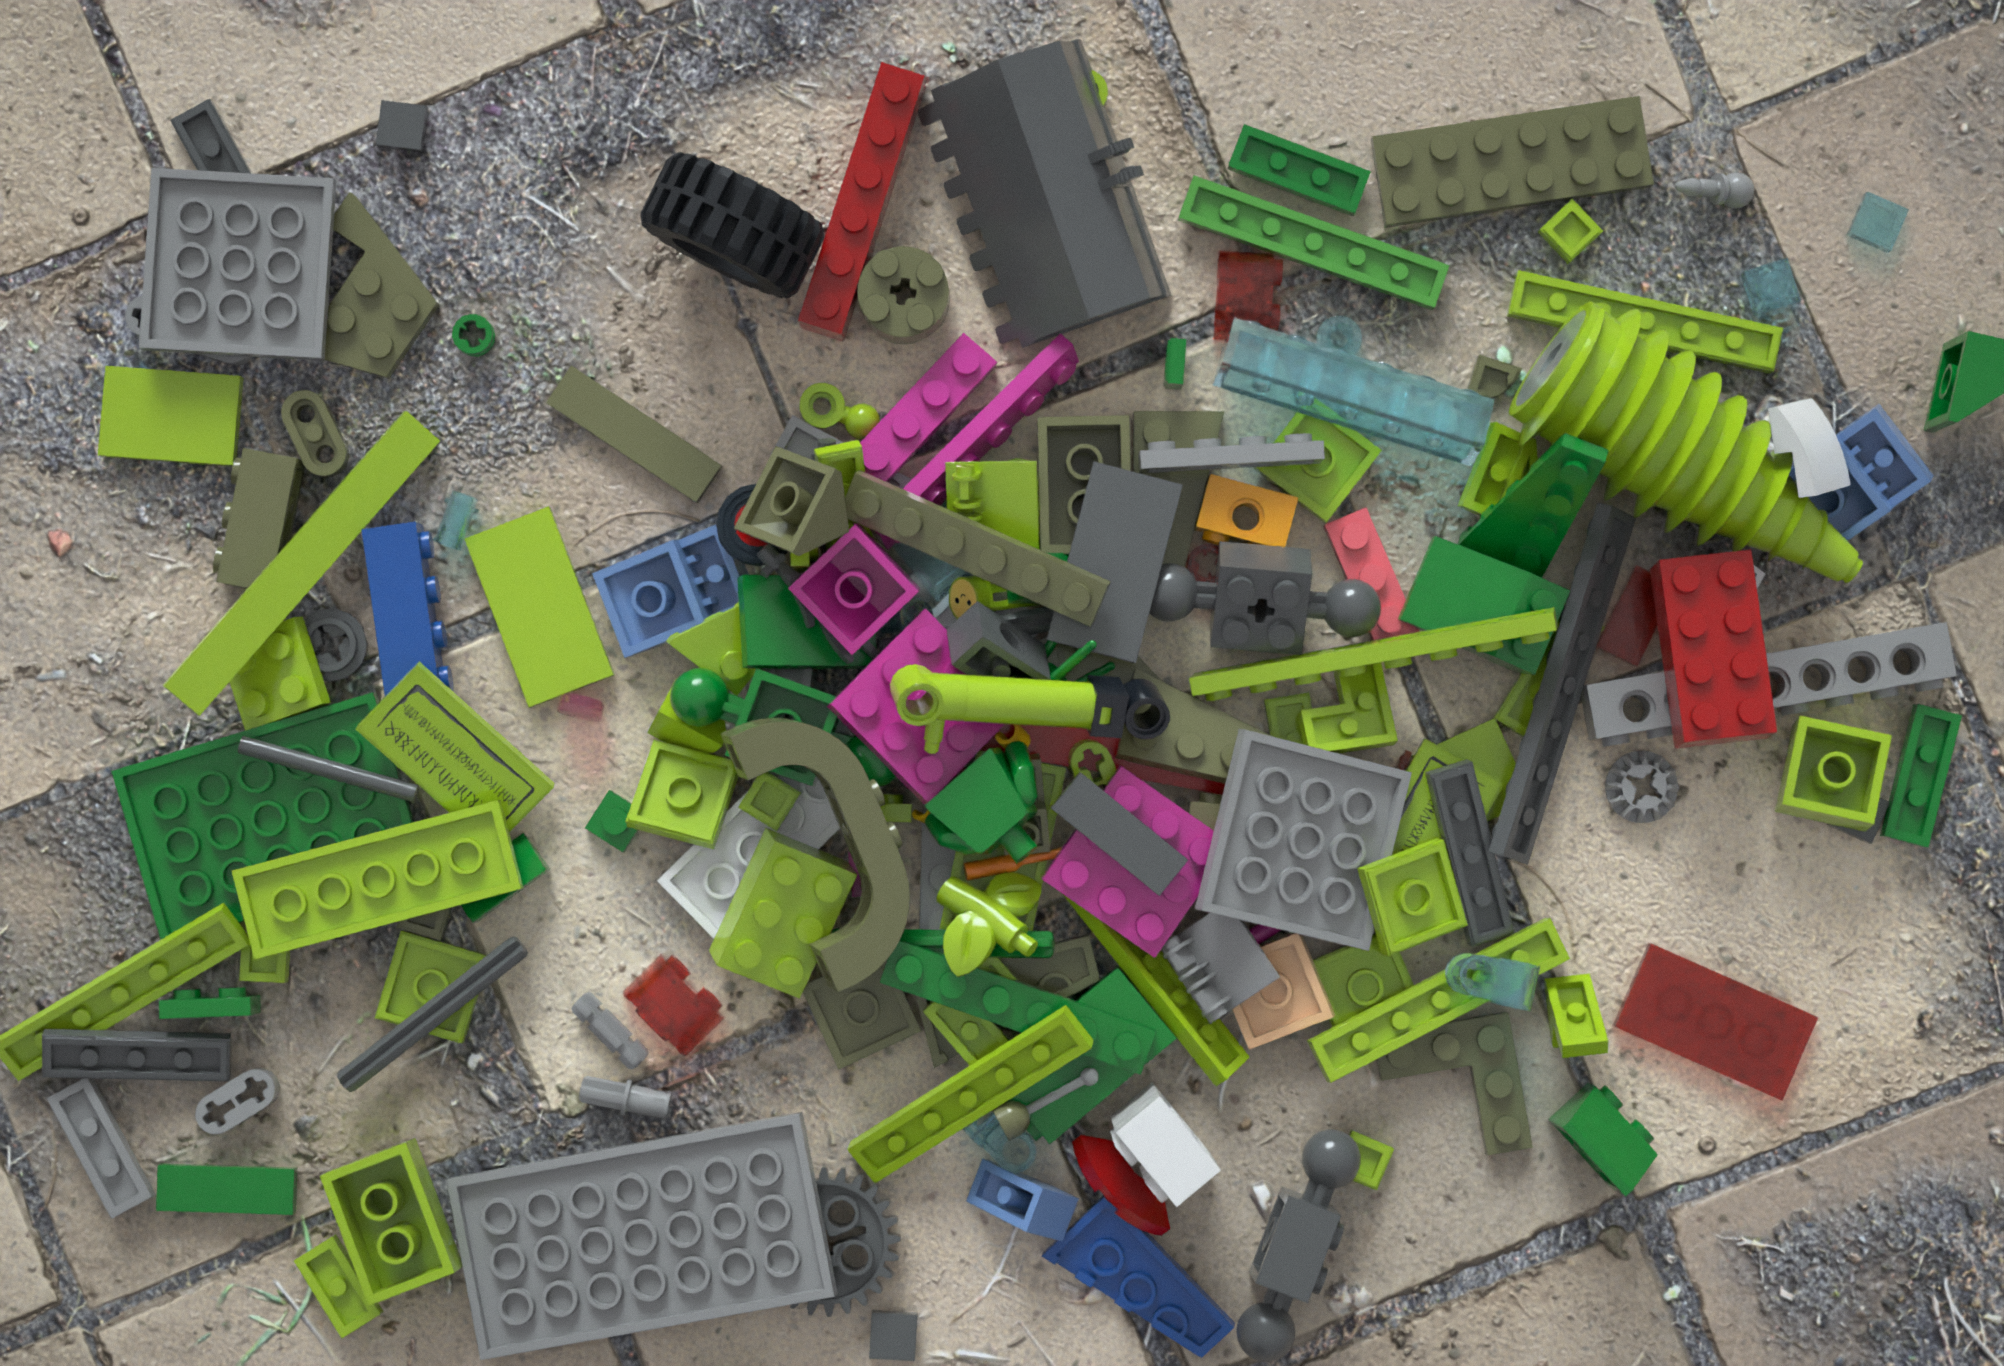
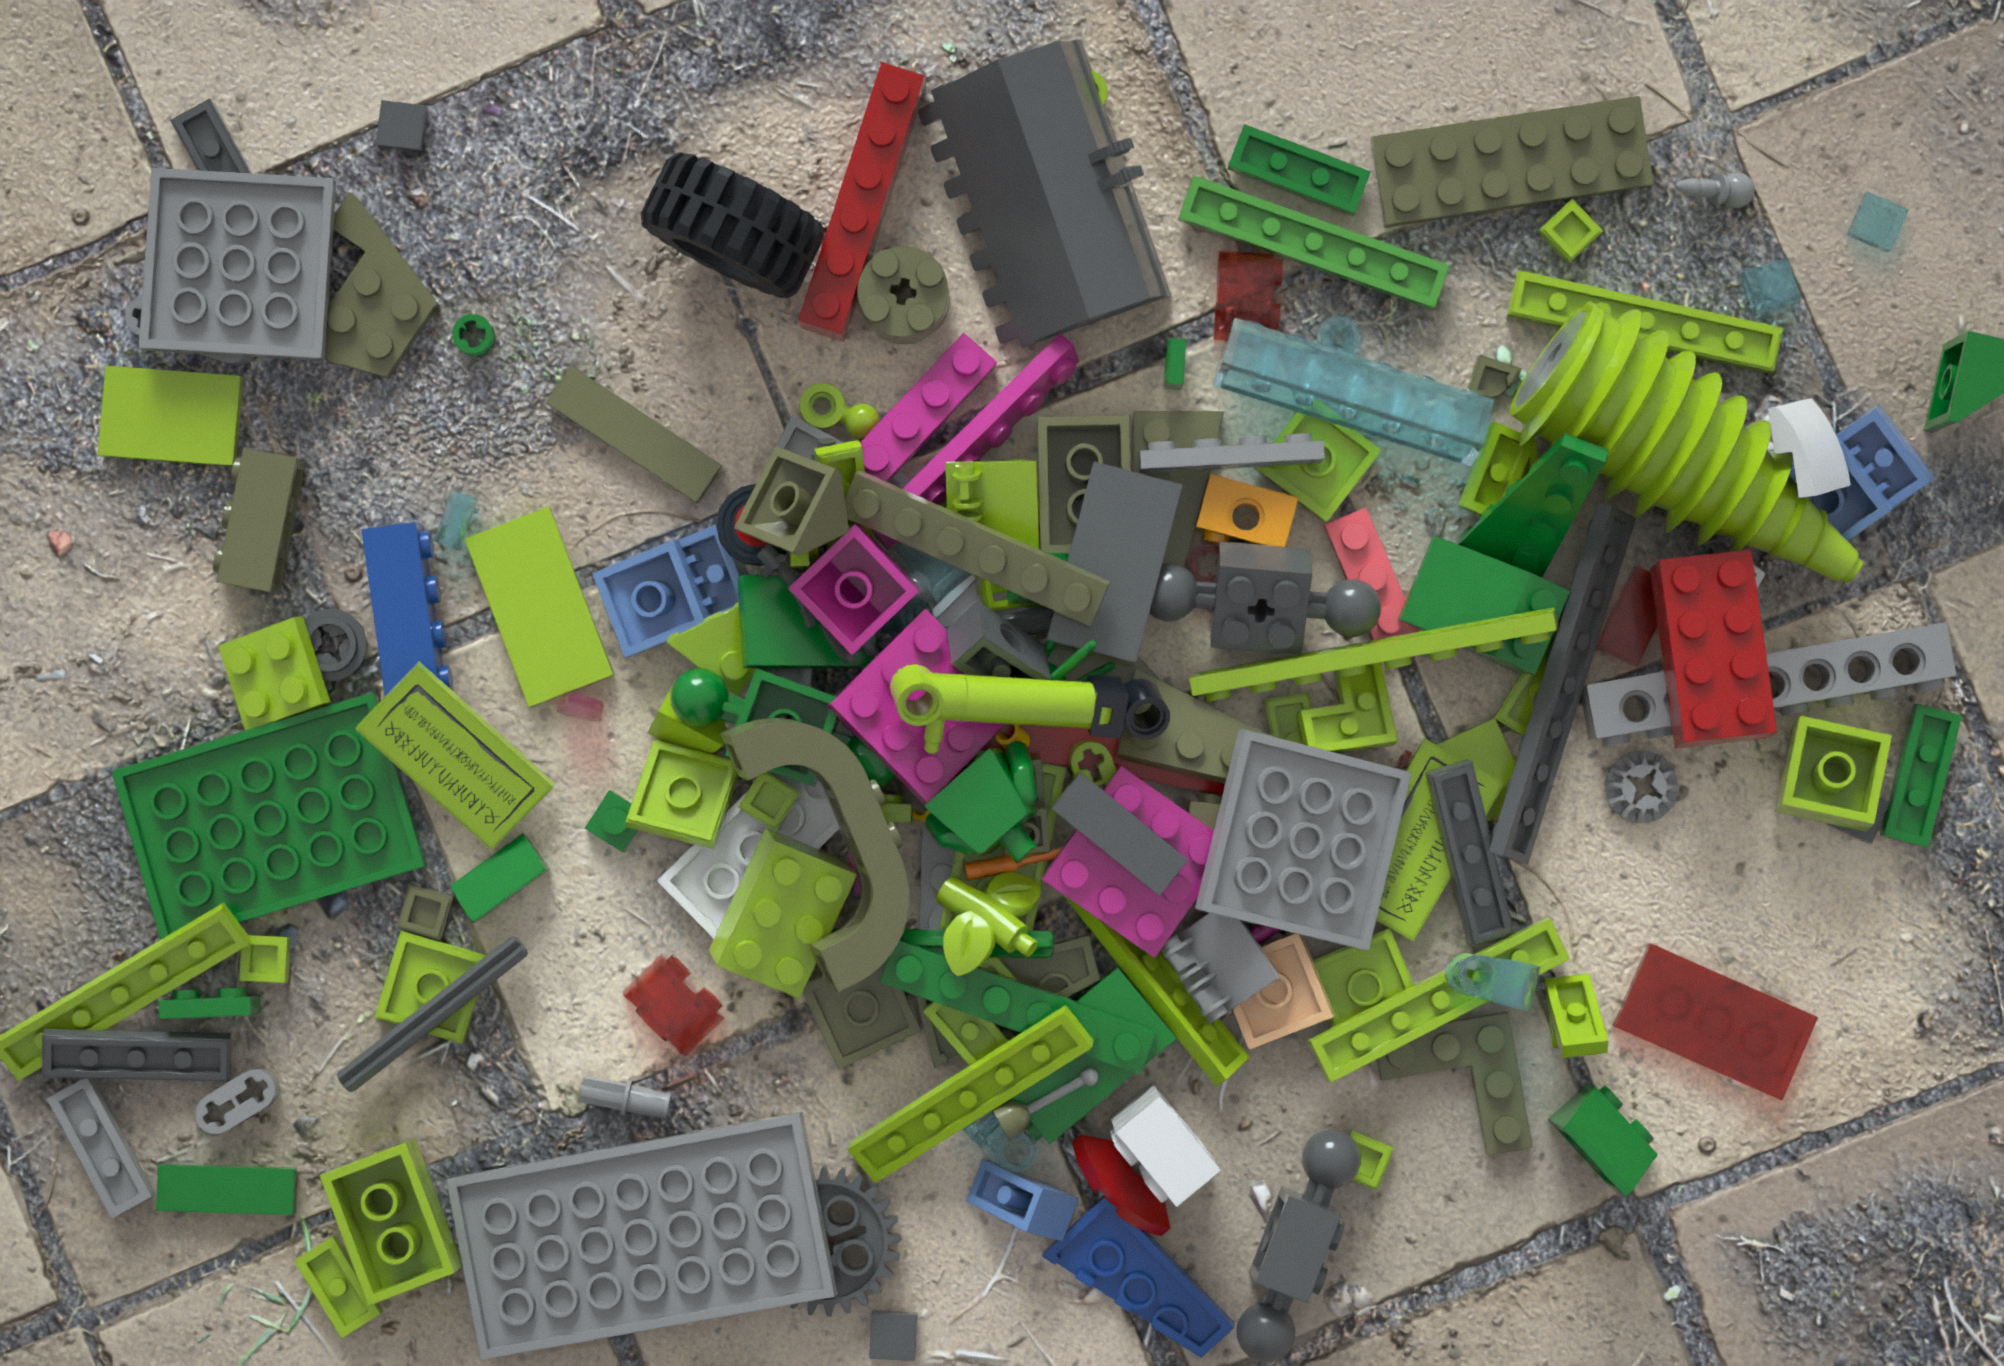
lime tile [162,411,440,716] -> none
lime plate [232,800,524,960] -> none
dark grey bar [238,736,419,802] -> none
olive plate [281,390,349,478] -> none
light grey axle [571,992,649,1070] -> none
tile [949,576,990,619] -> none
lime tile [1357,838,1468,956] -> none

